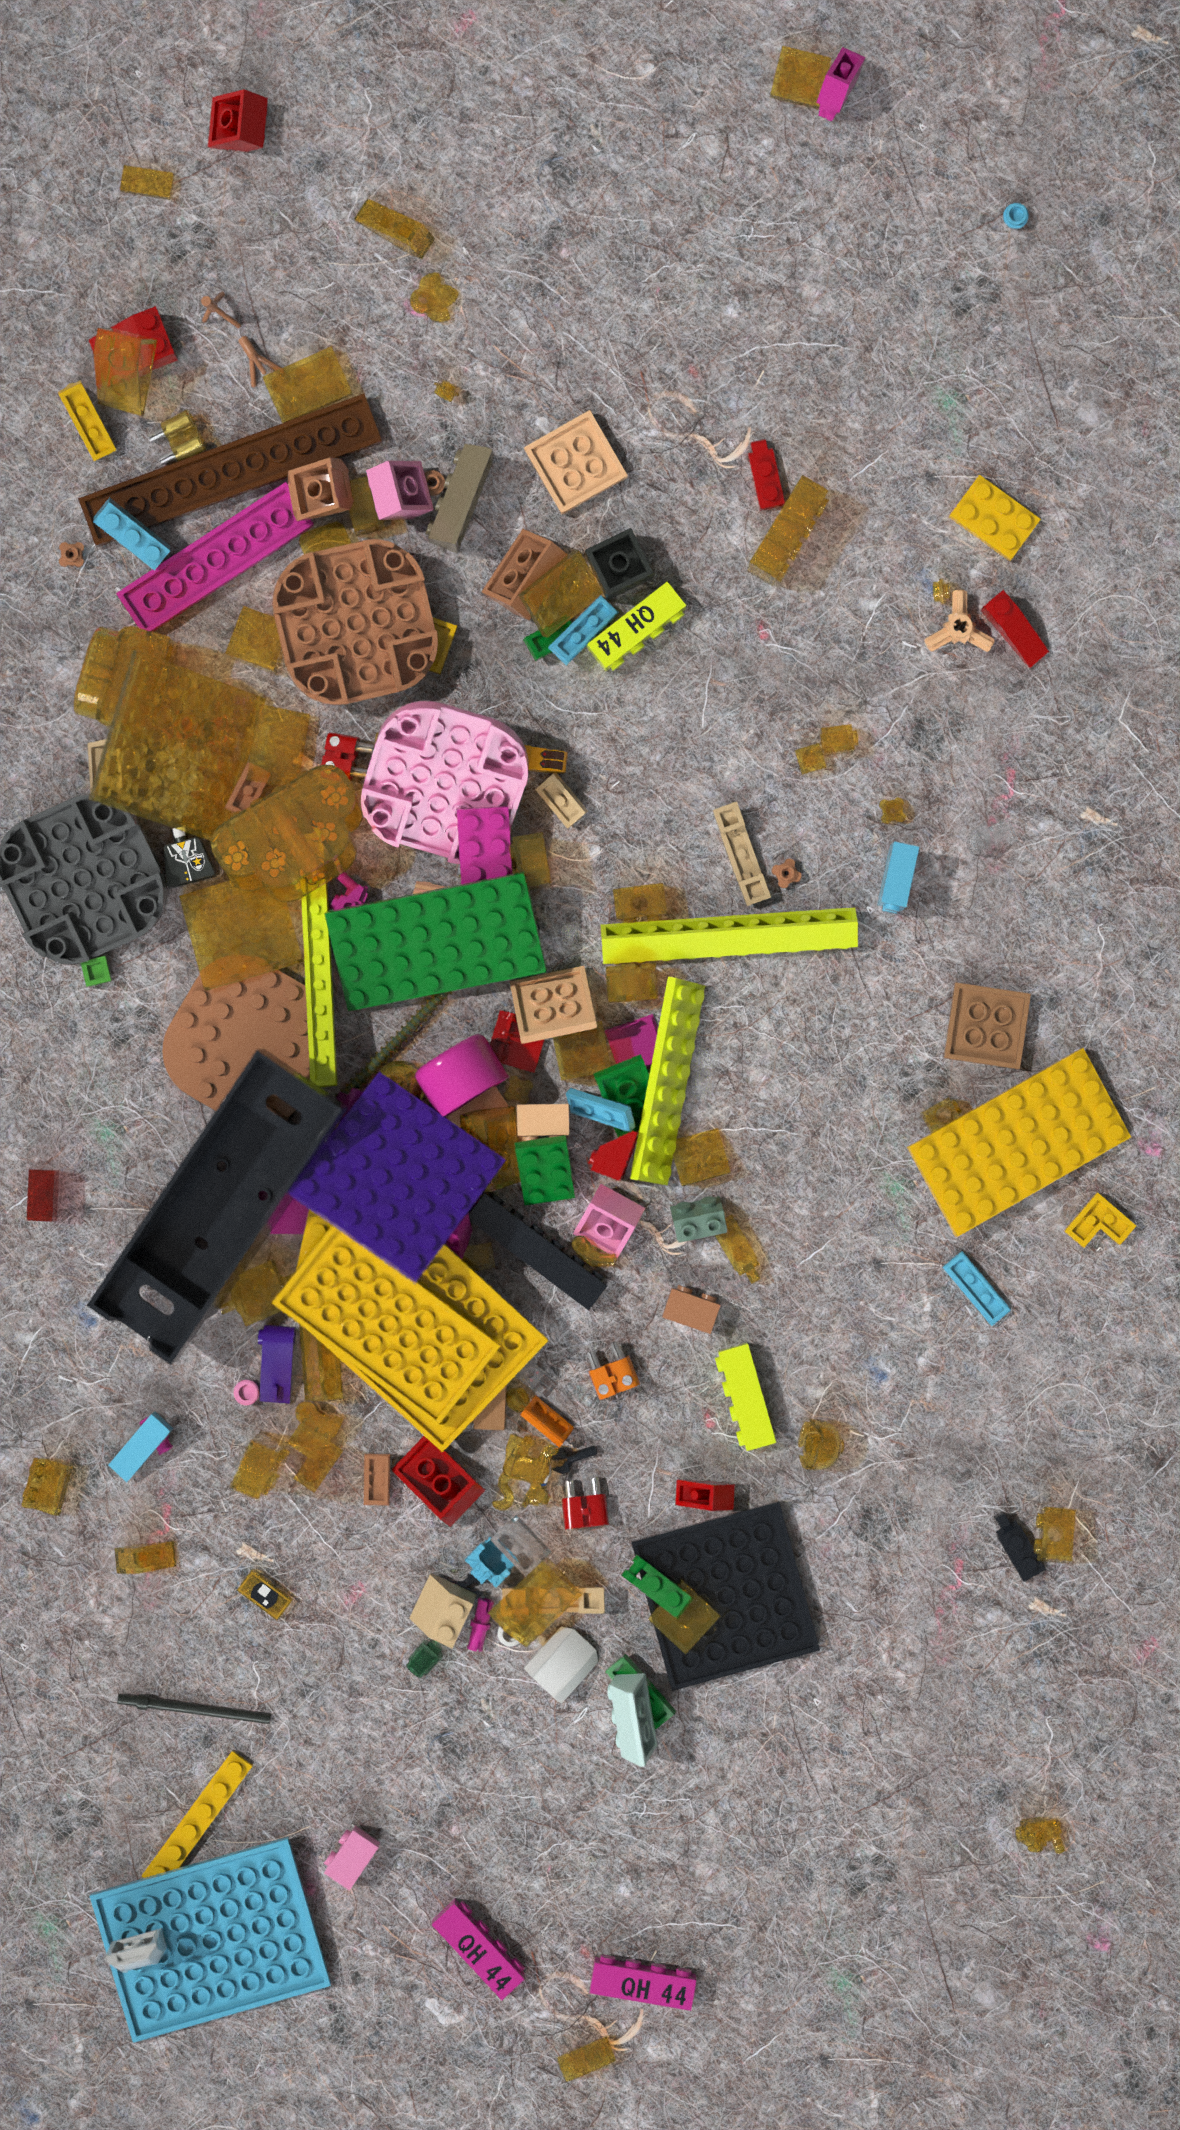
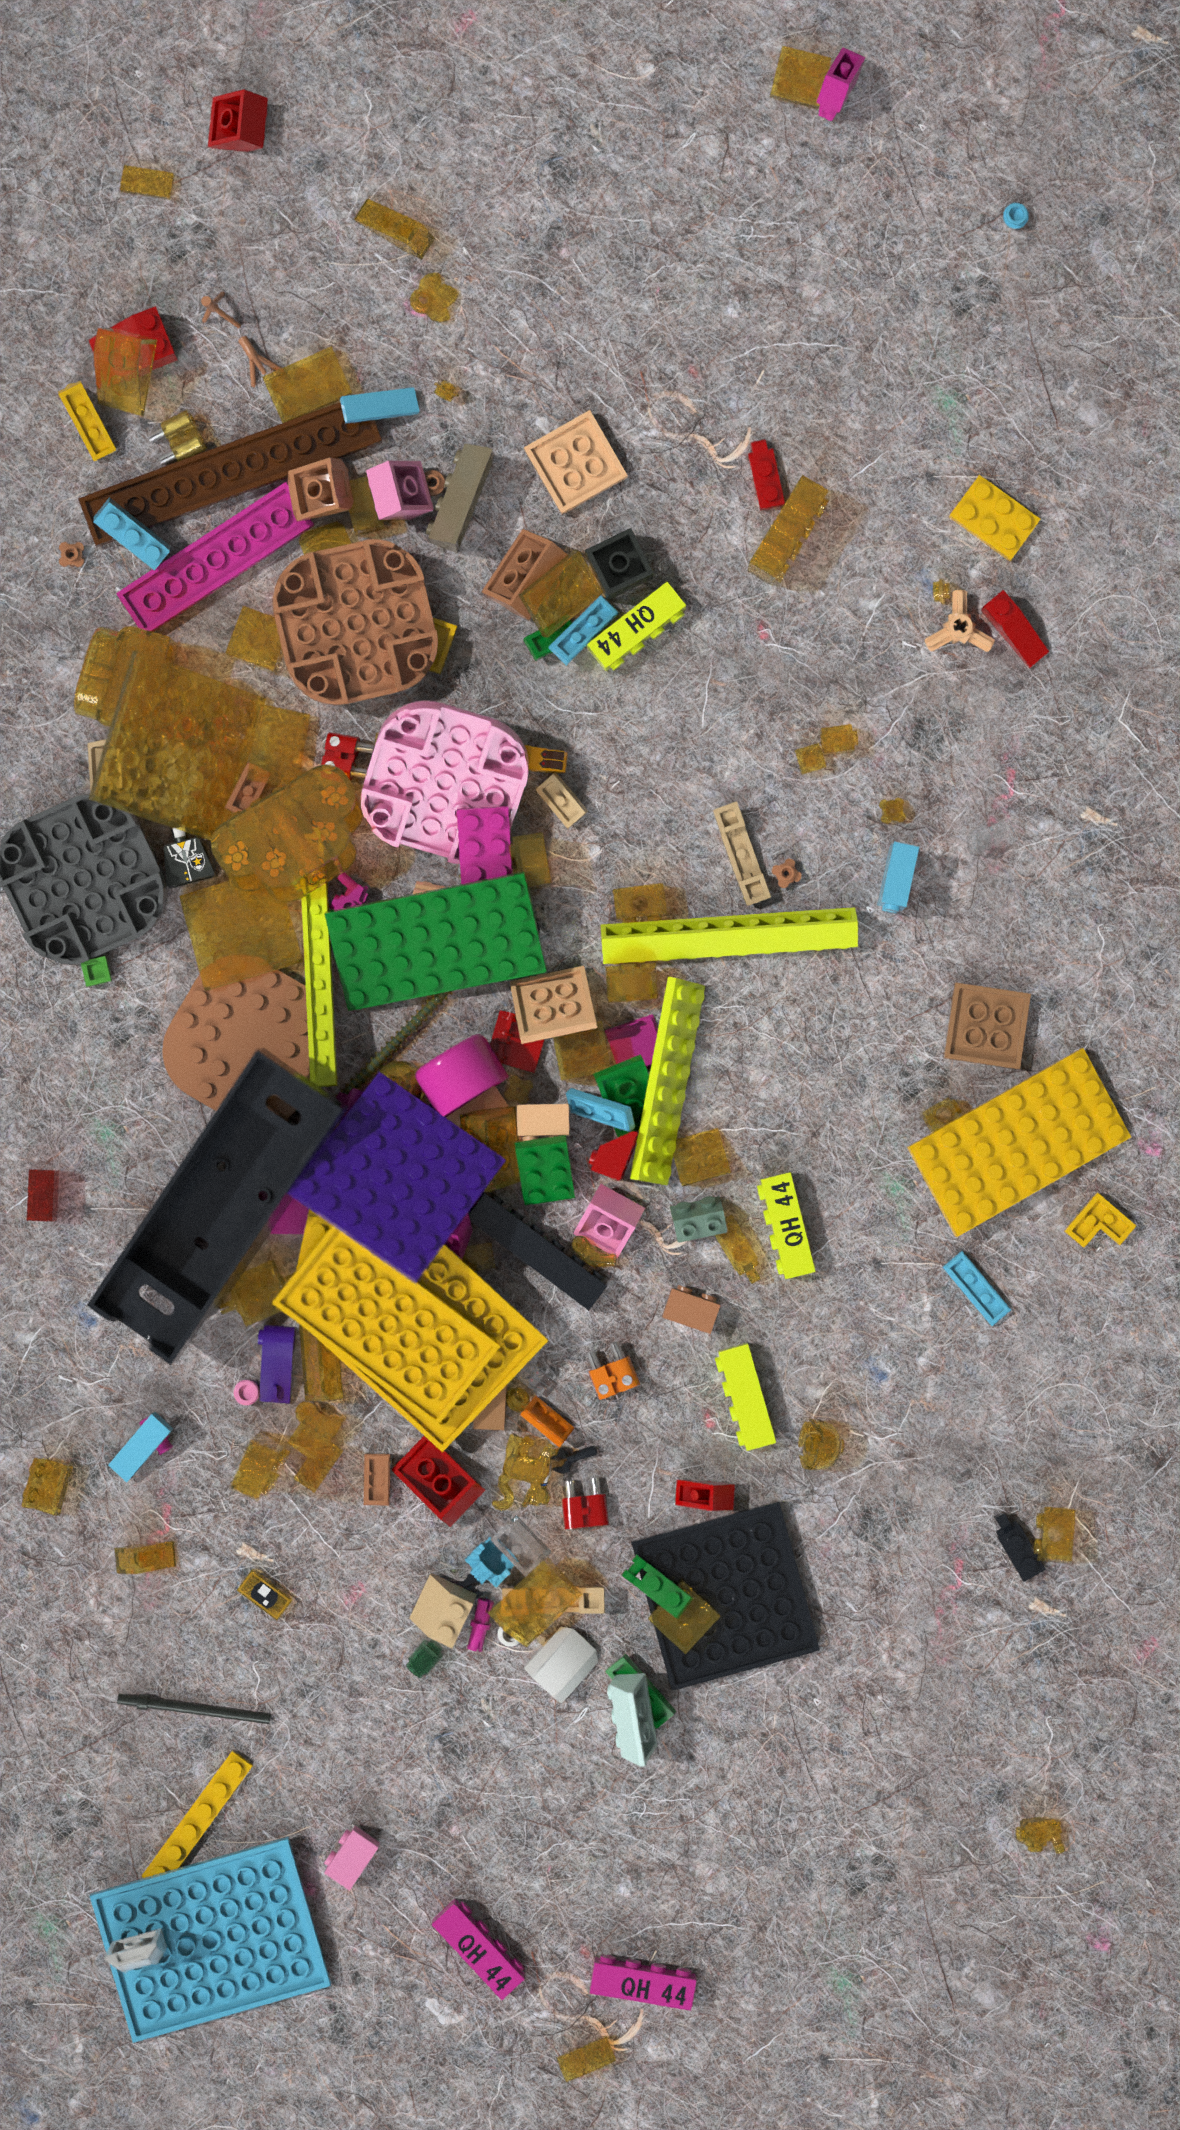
none -> medium azure tile [340,387,420,424]
none -> neon yellow brick [757,1172,815,1279]

